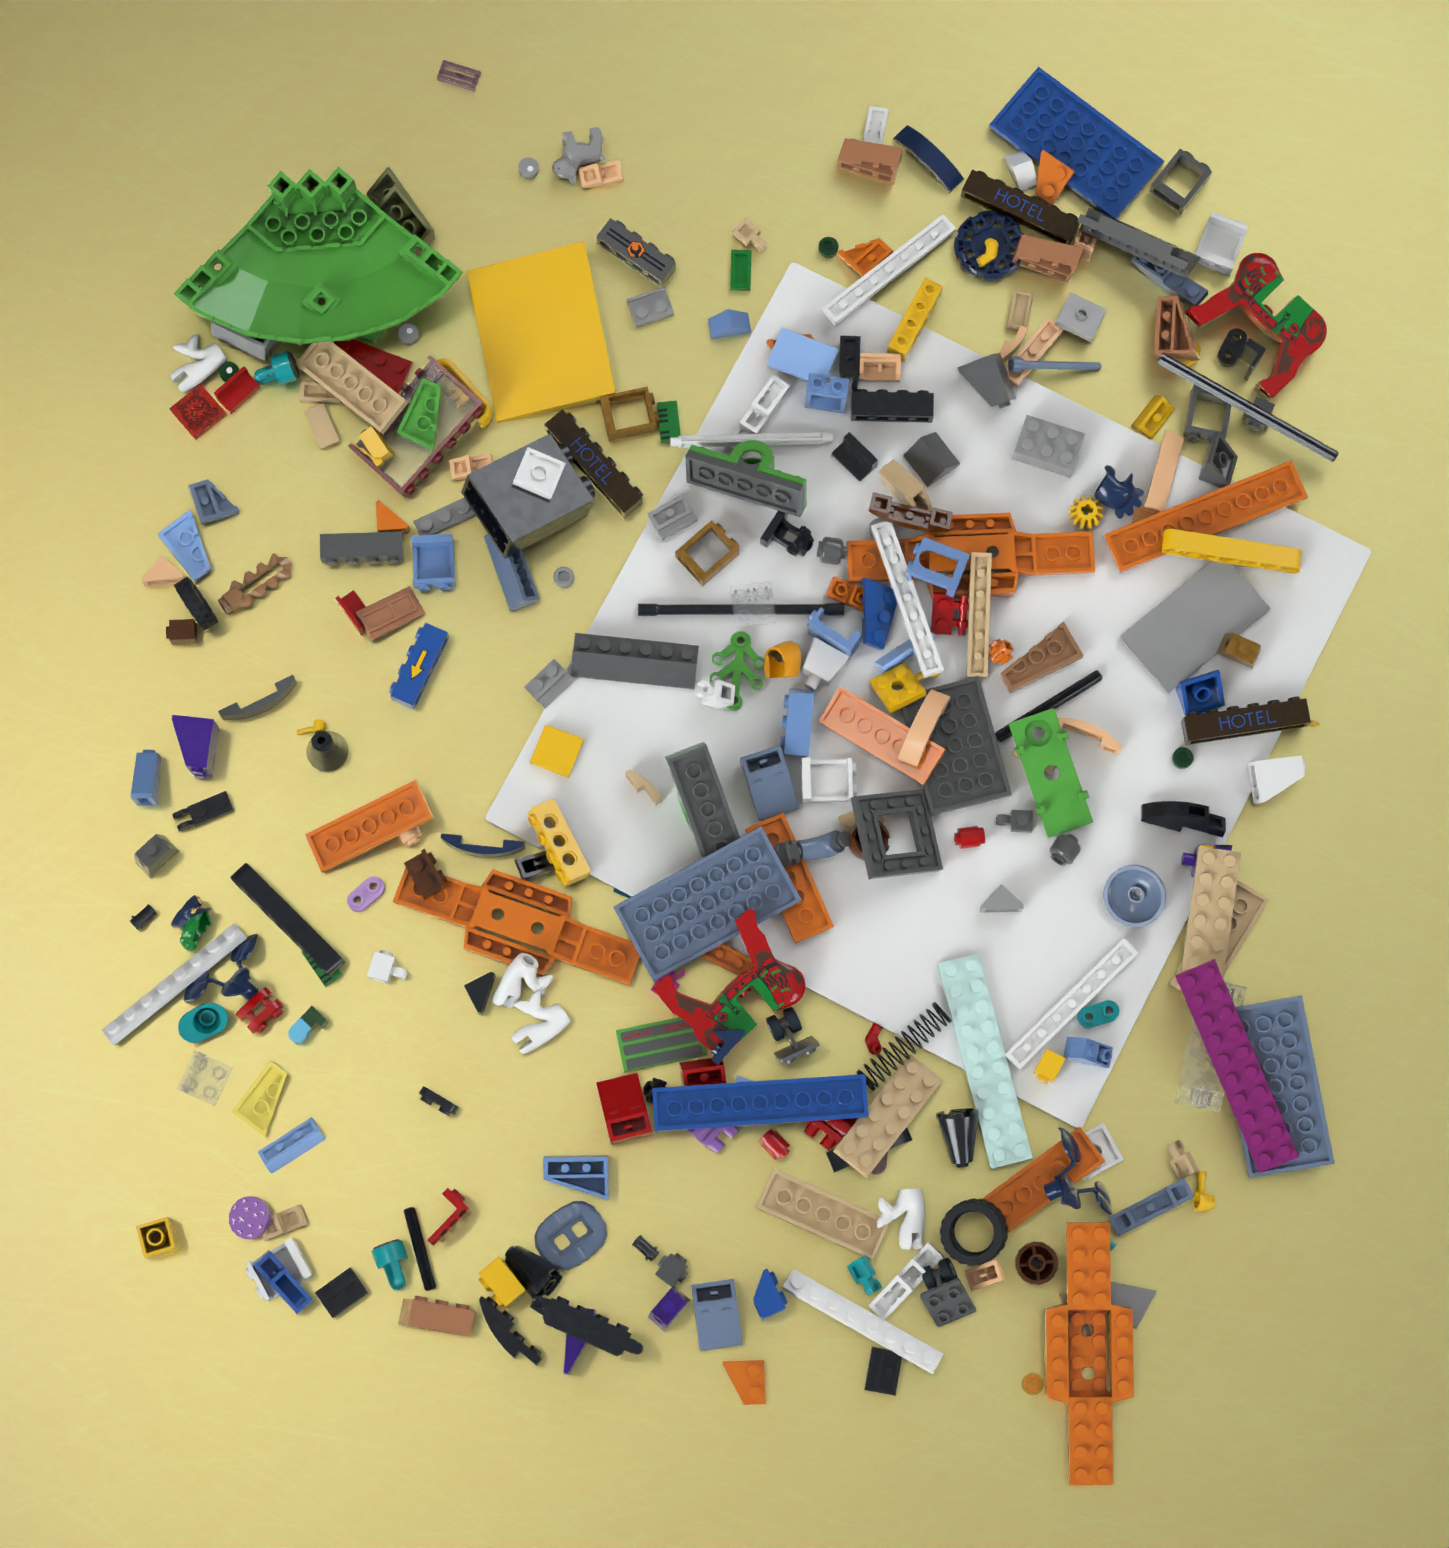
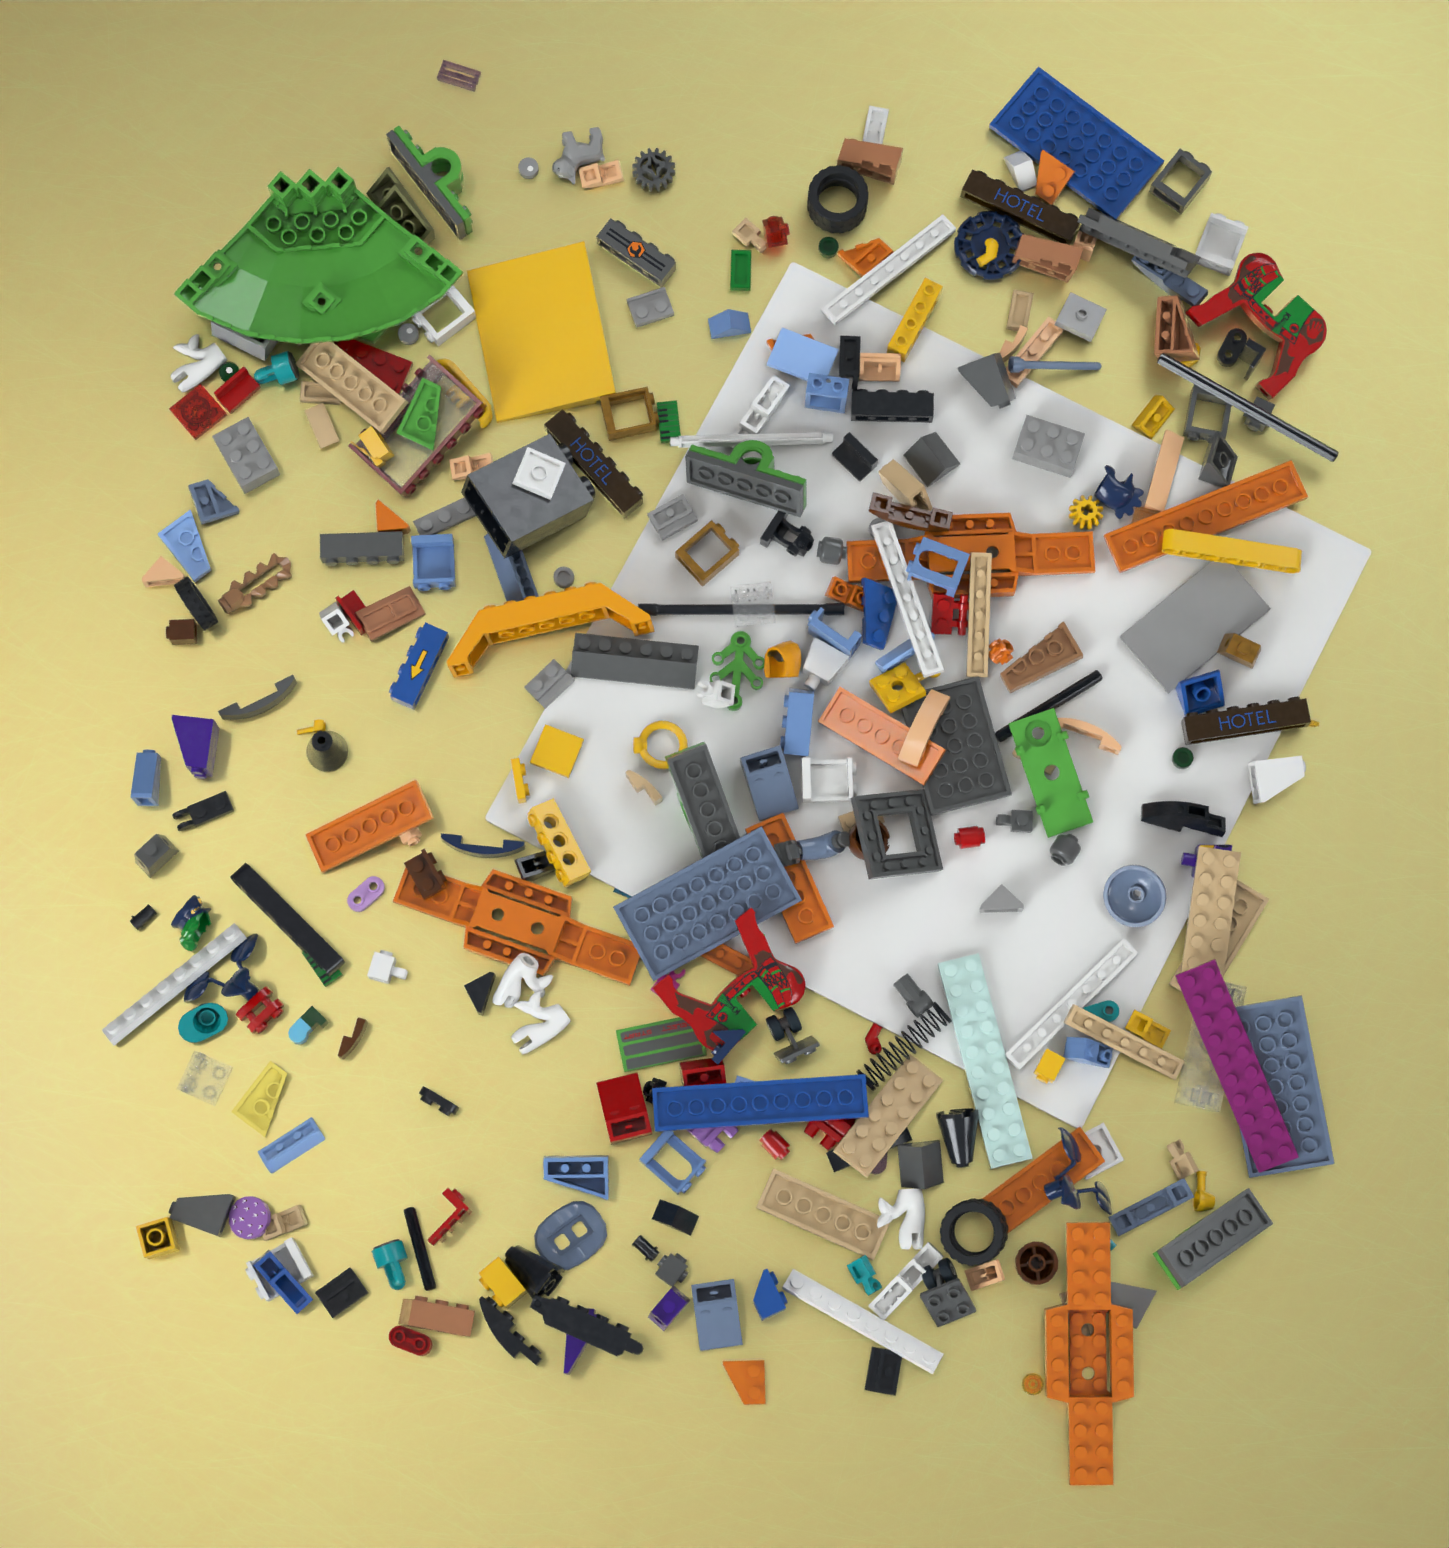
dark blue slope [893,125,964,193] -> none
none -> dark grey slope [169,1194,236,1237]
none -> light grey brick [212,417,280,494]
none -> white brick [319,602,354,643]
none -> reddish brown slope [338,1018,368,1059]
none -> piece [386,126,473,240]
none -> red brick [389,1326,433,1356]
none -> white window [412,285,476,346]
none -> light orange slope [447,582,655,678]
none -> yellow plate [511,758,530,803]
none -> dark grey gear [632,148,675,192]
none -> yellow piece [633,721,688,769]
none -> medium blue panel [639,1131,706,1195]
none -> black slope [652,1199,699,1236]
none -> clear red brick [762,216,790,248]
none -> black tyre [807,165,869,234]
none -> dark grey piece [893,973,933,1018]
none -> dark grey slope [897,1140,944,1189]
none -> tan plate [1063,1004,1185,1080]
none -> yellow slope [1125,1010,1171,1049]
none -> dark grey piece [1153,1188,1273,1290]

